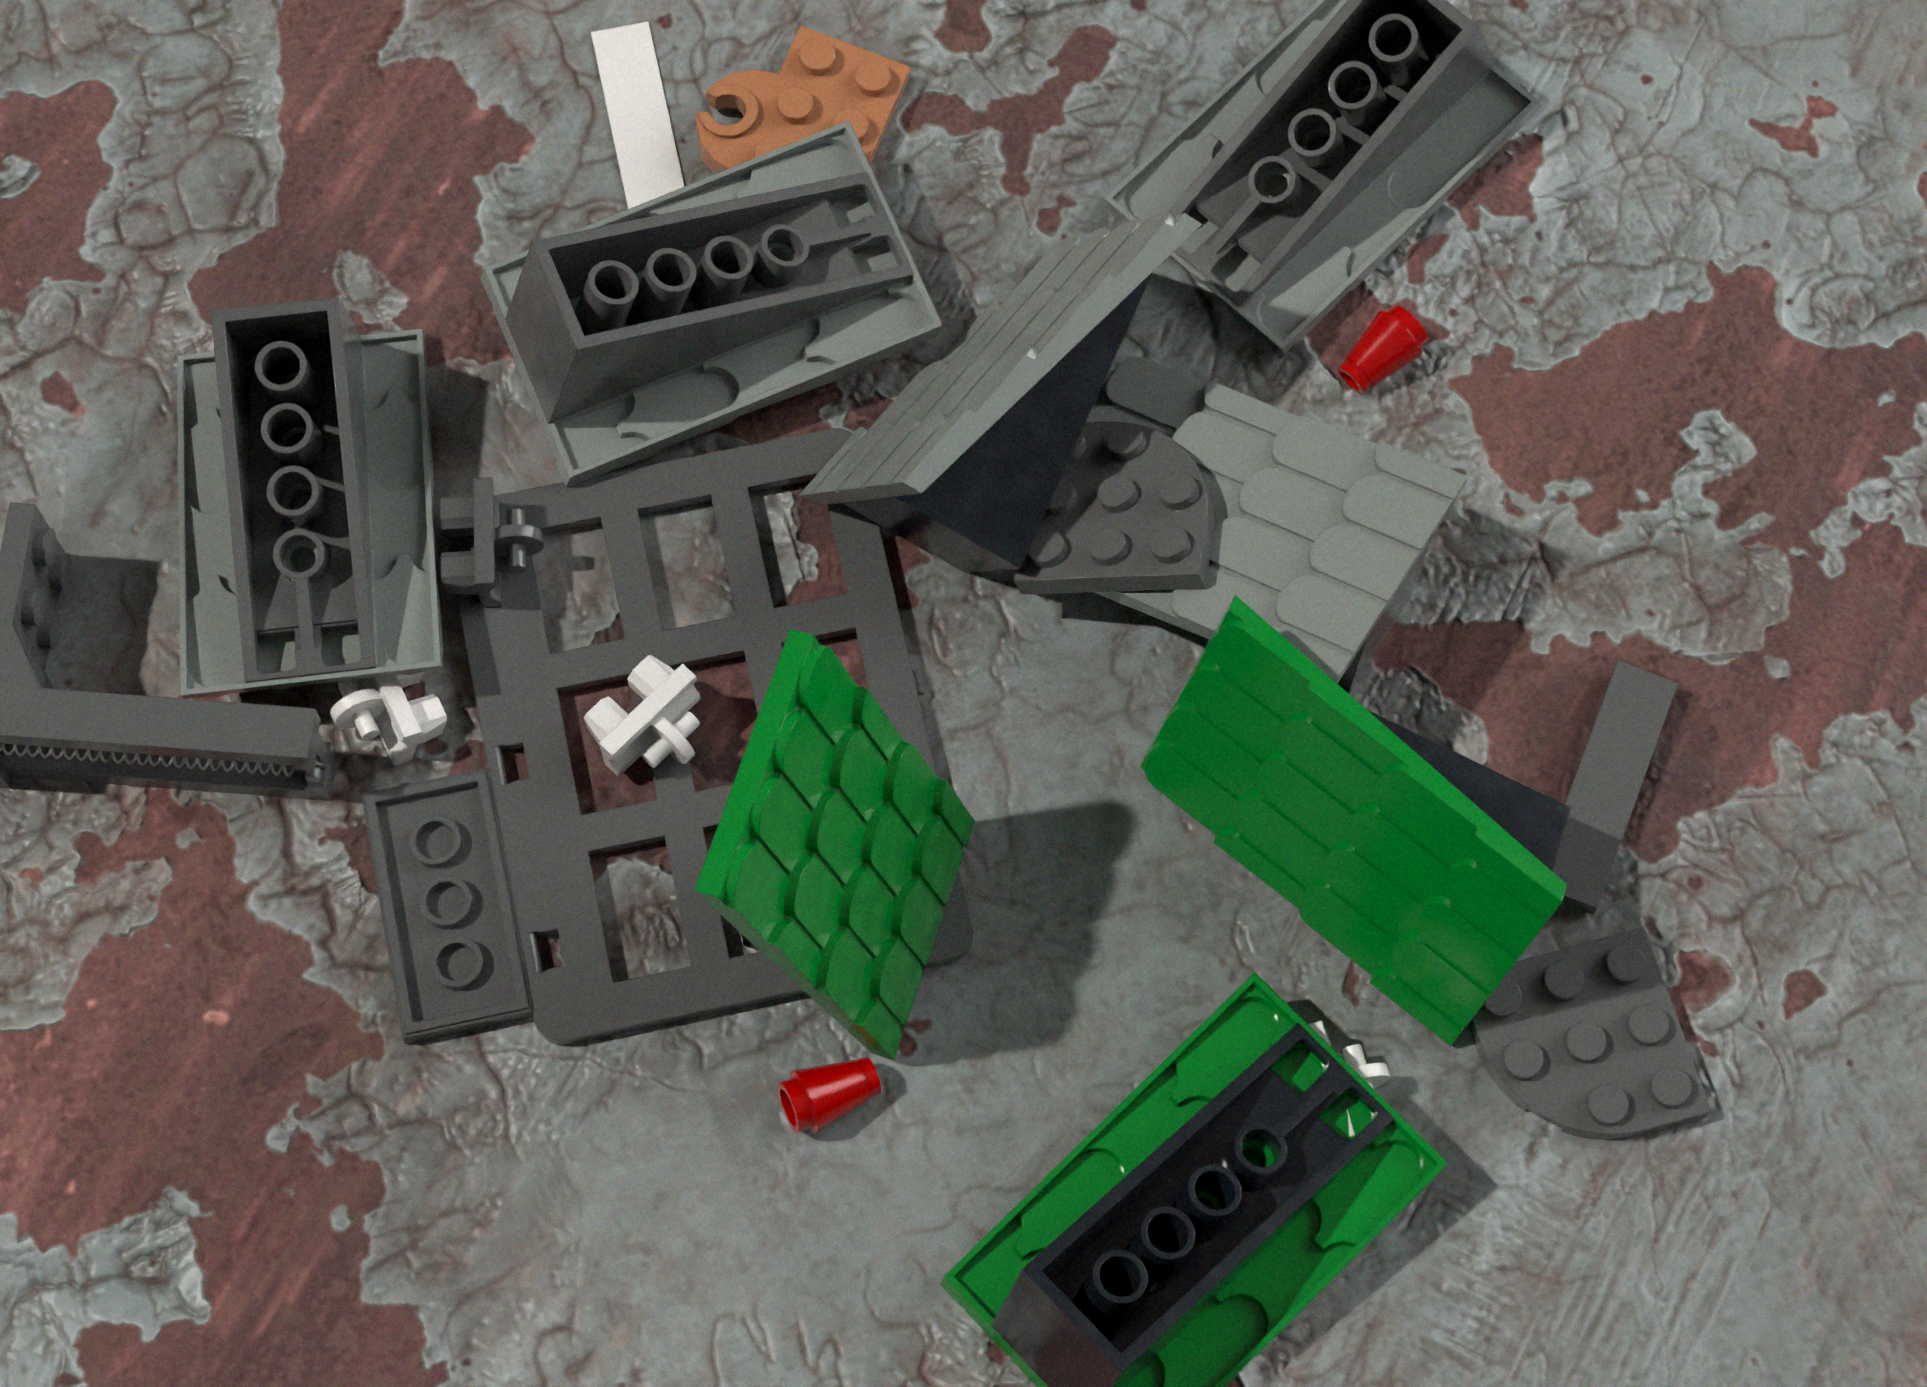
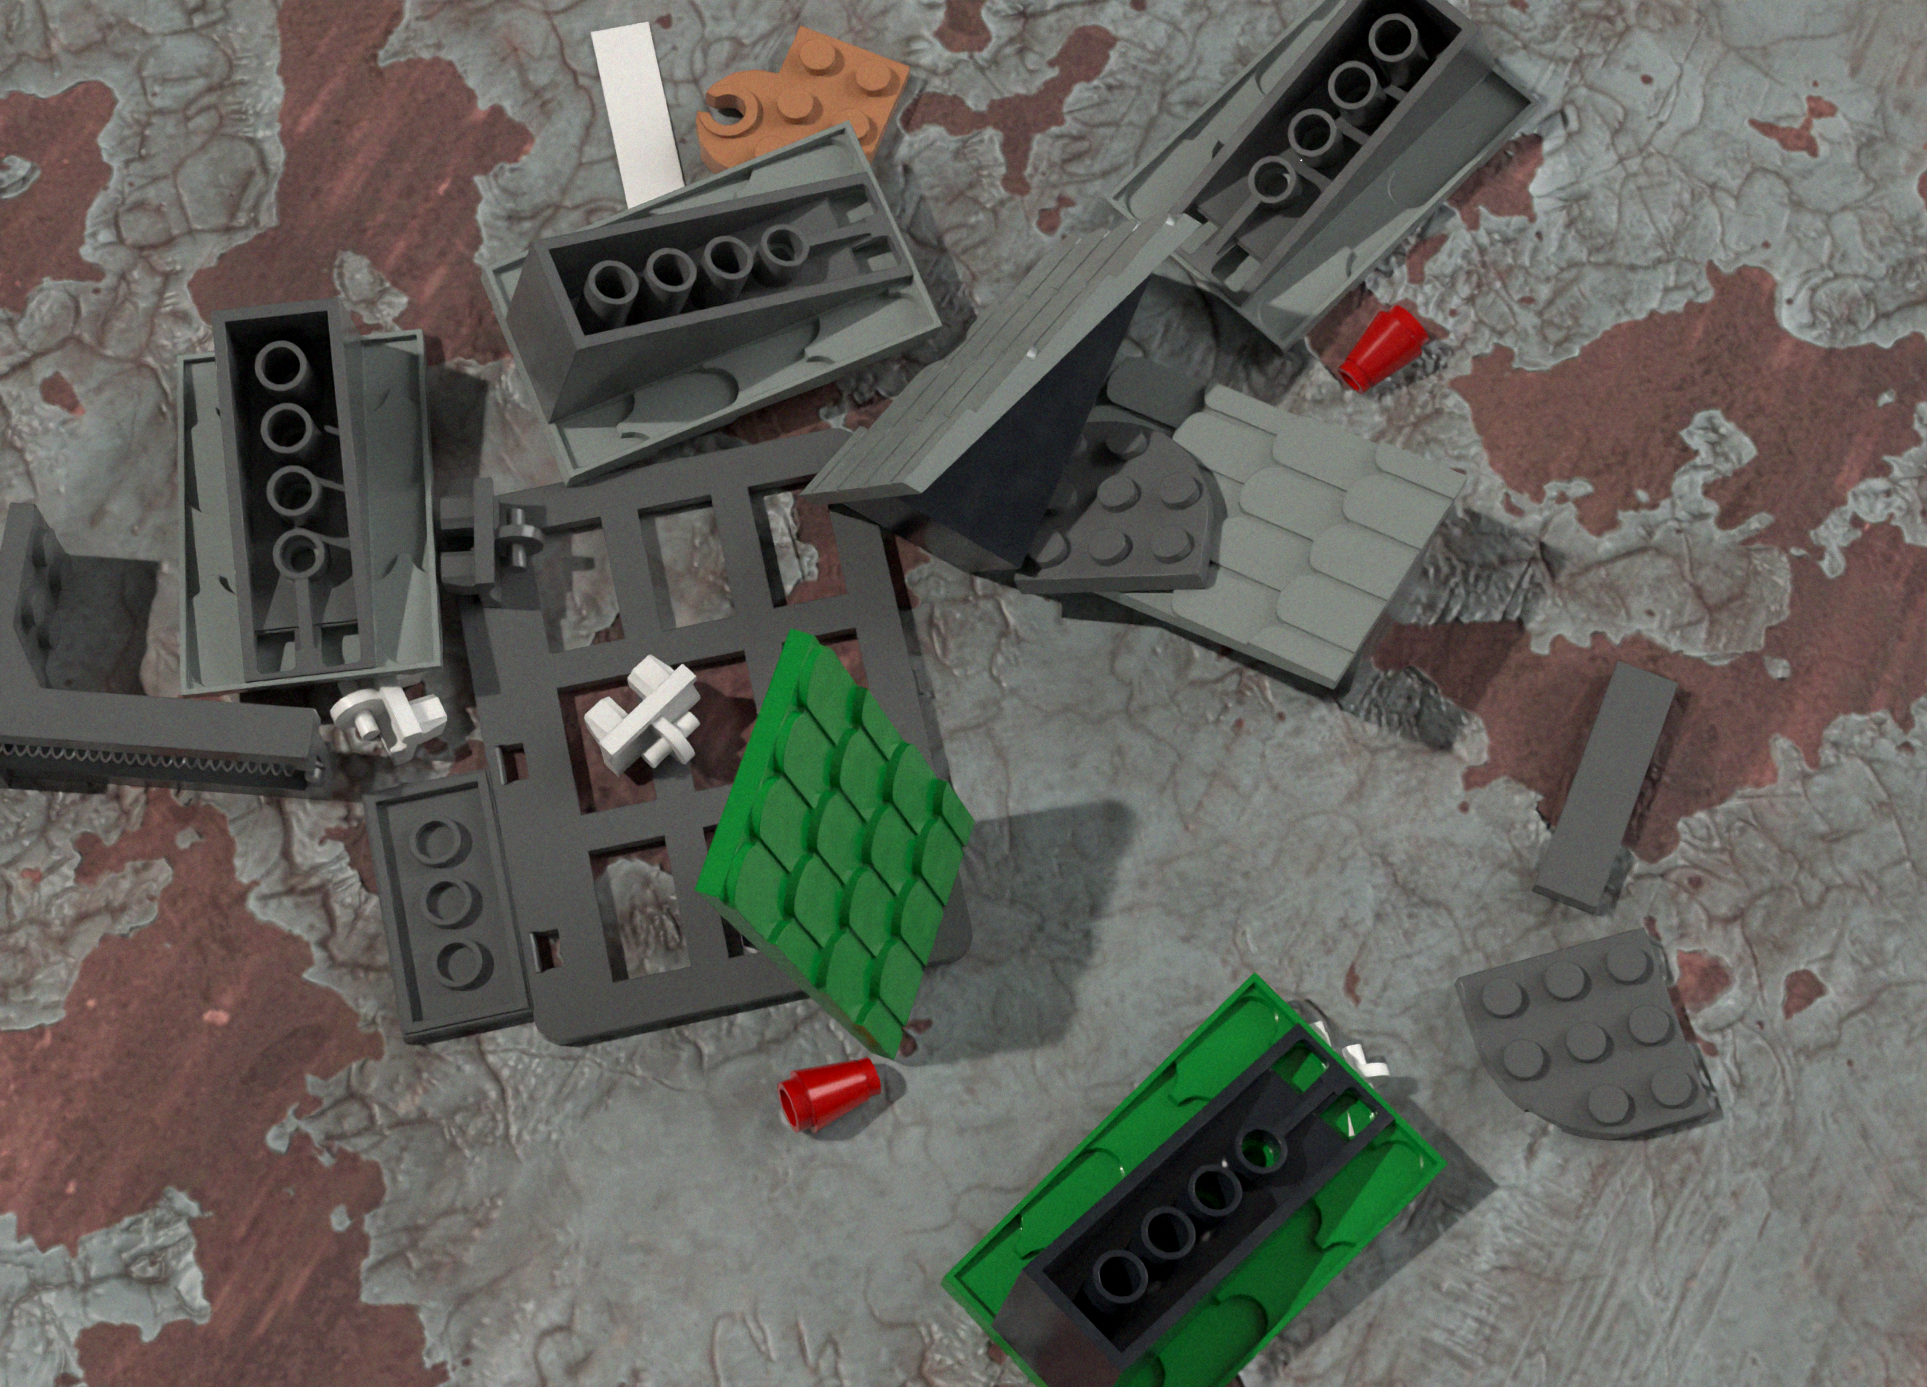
green piece [1140,595,1571,1046] -> none

